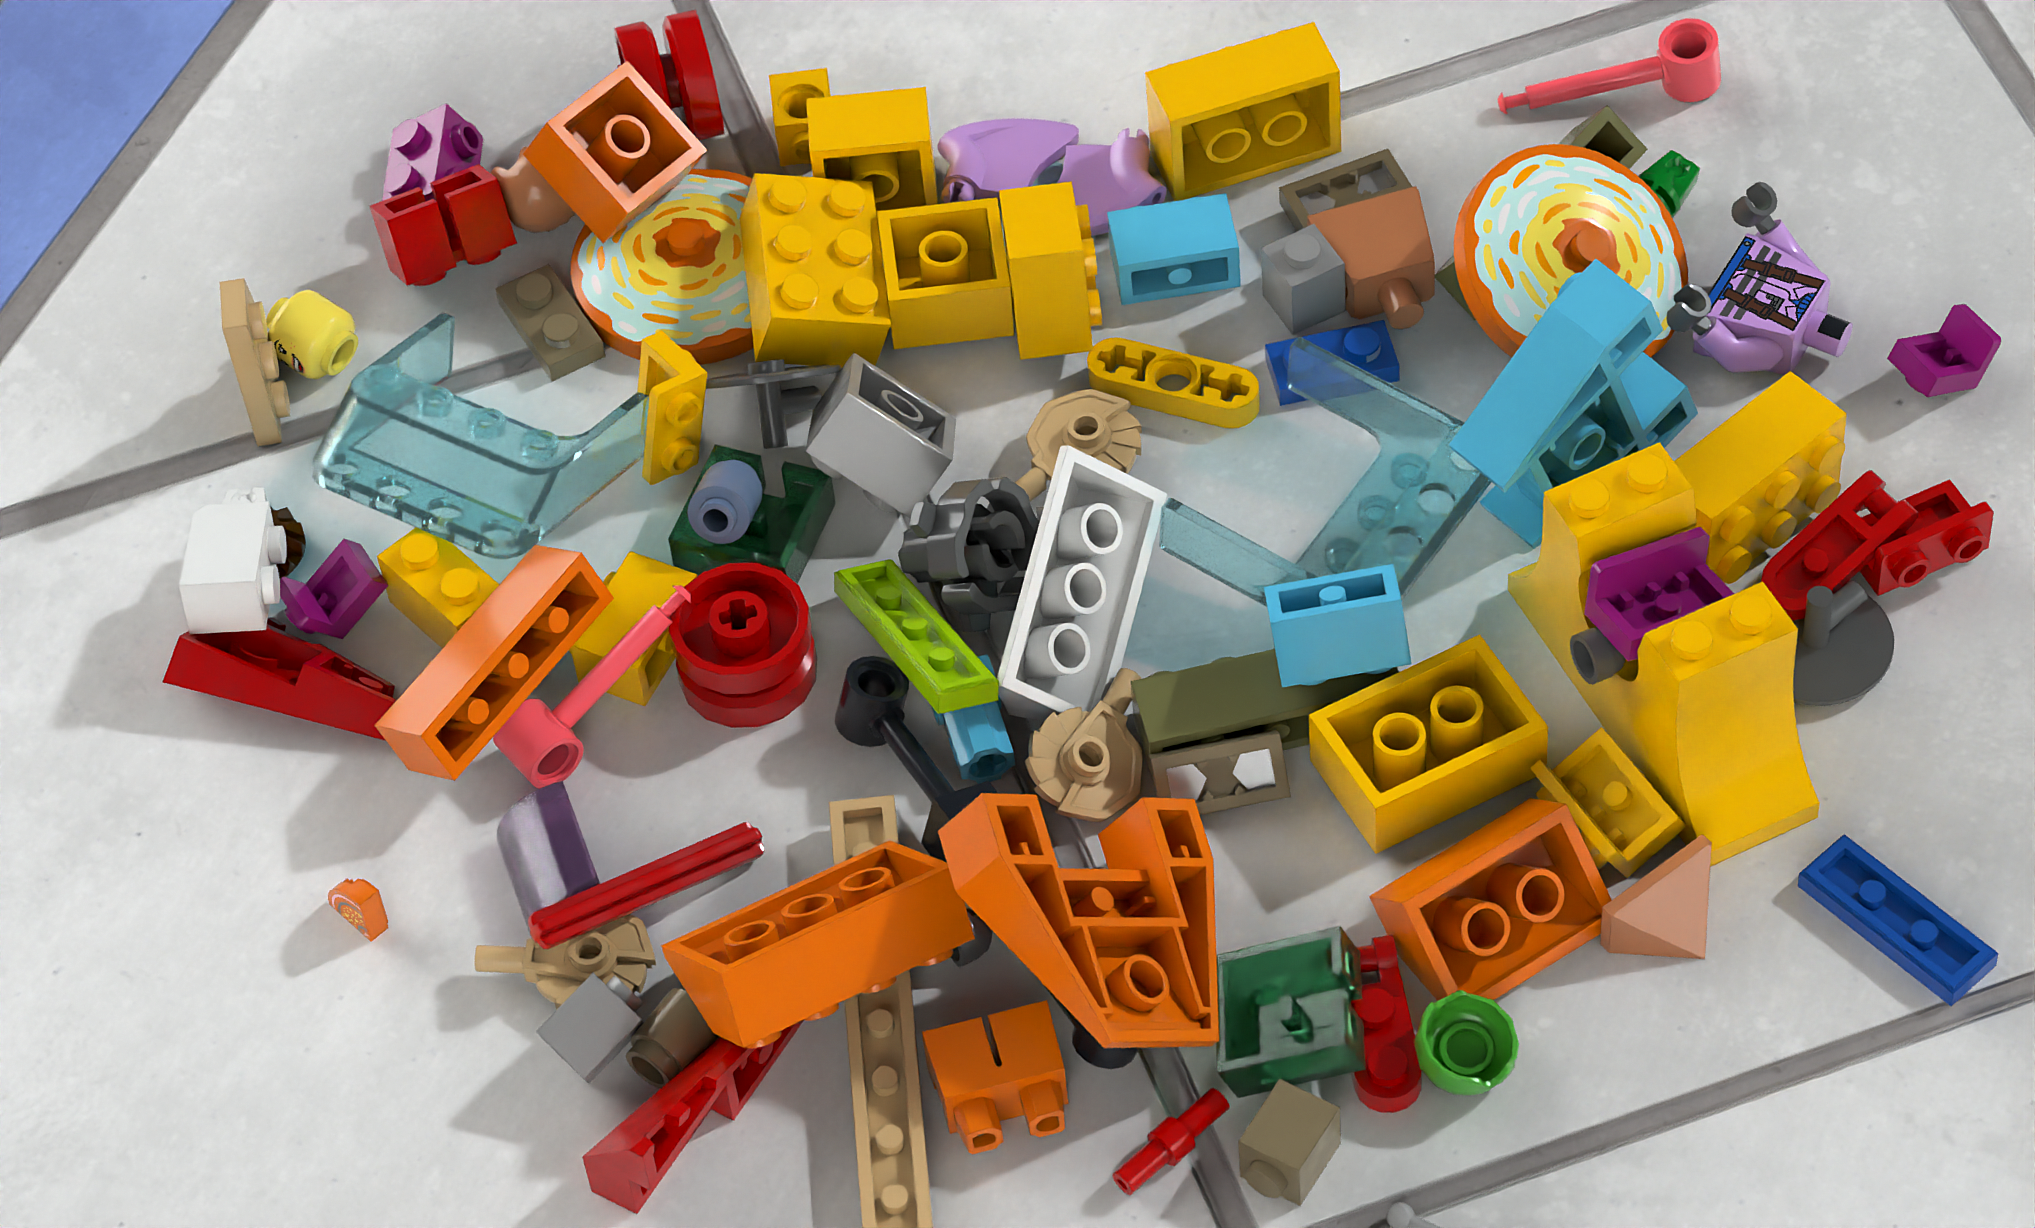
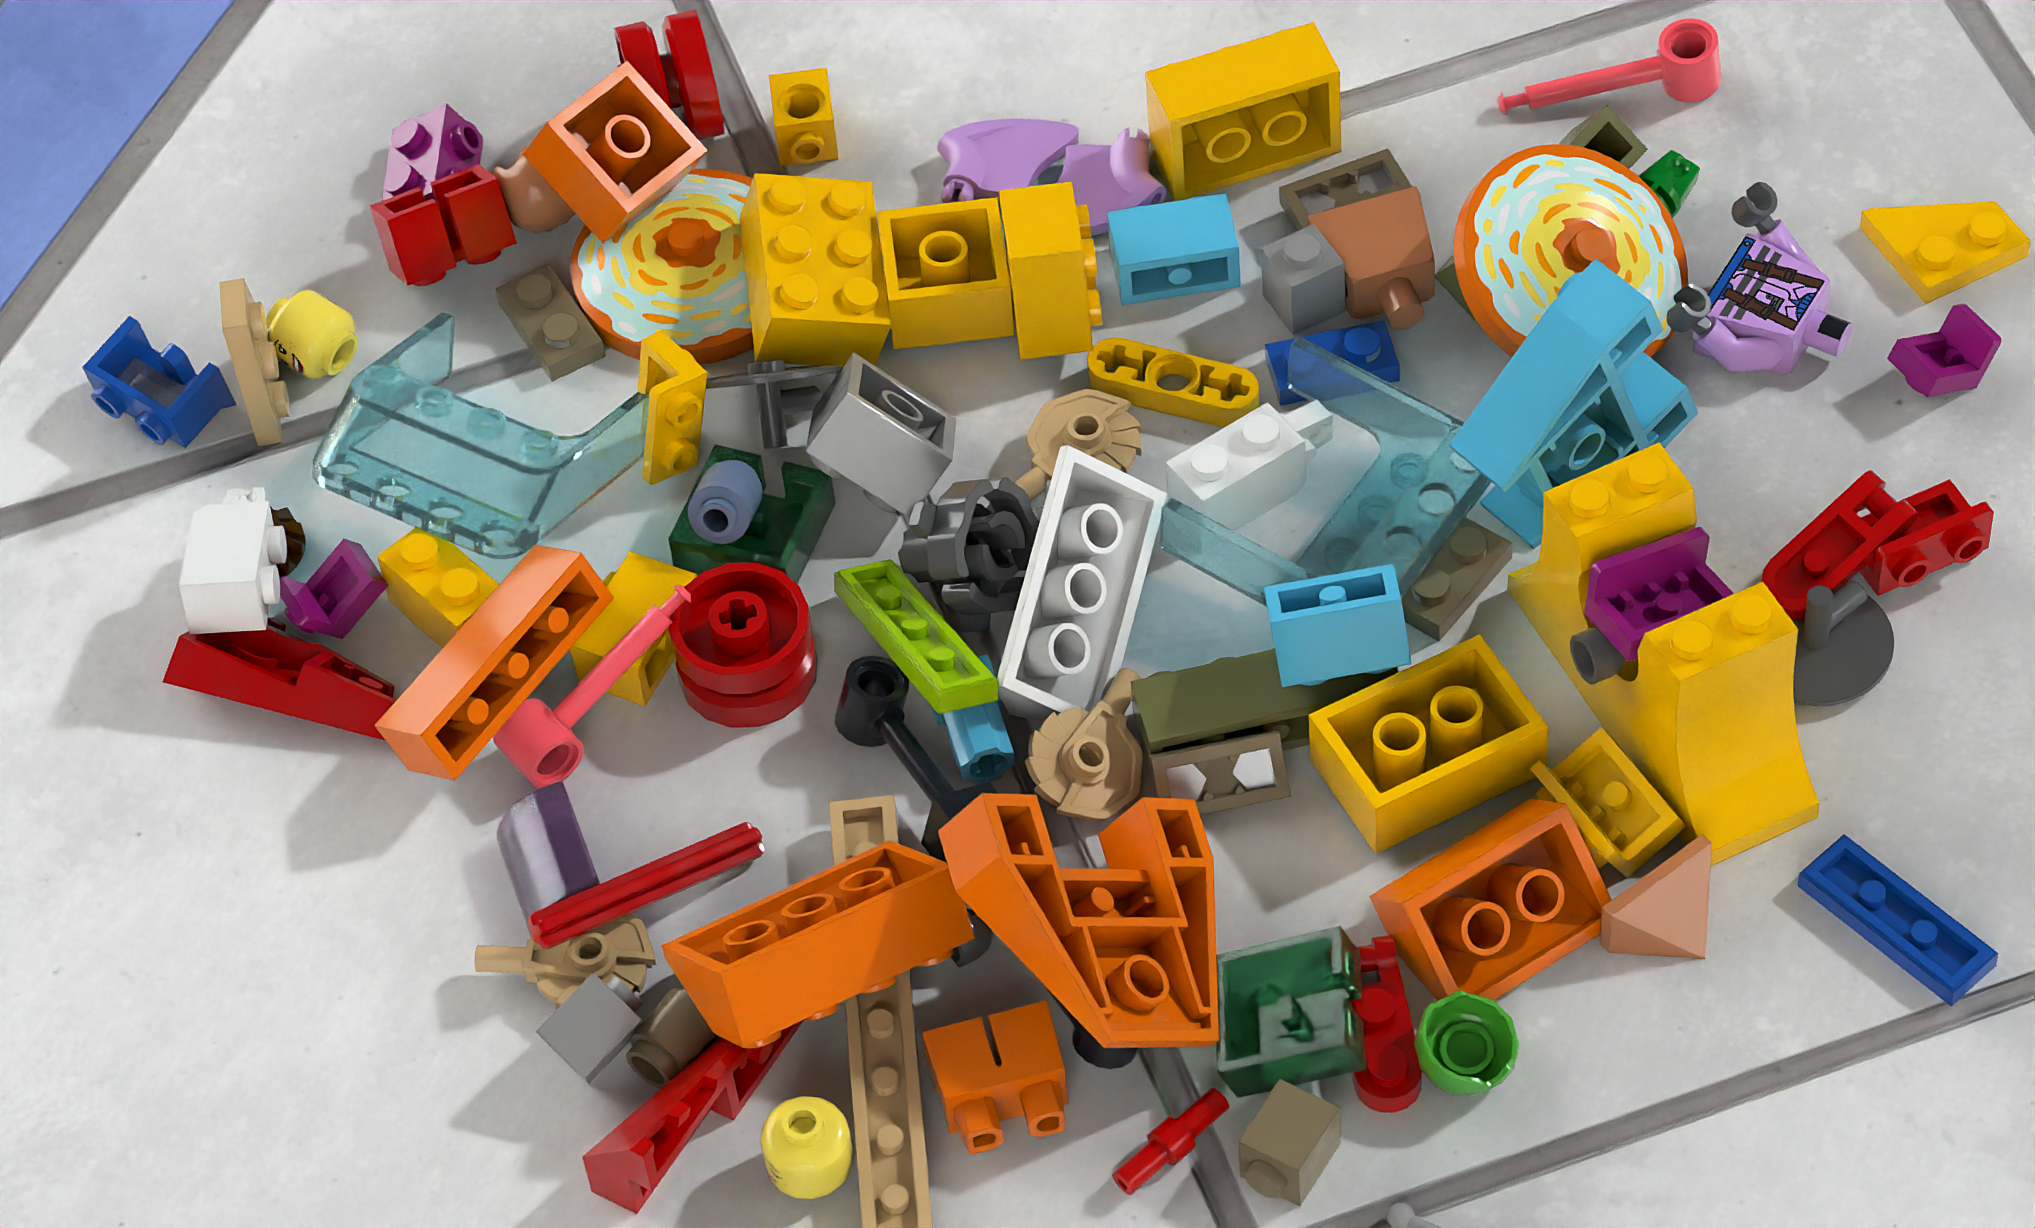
orange tile [328,878,389,942] -> none
yellow brick [806,87,938,222] -> none
yellow brick [1674,371,1847,584] -> none
none -> blue window [82,316,237,448]
none -> light yellow head [760,1096,854,1199]
none -> white hinge [1166,400,1333,548]
none -> dark tan piece [1398,514,1512,641]
none -> yellow wing [1860,201,2031,304]

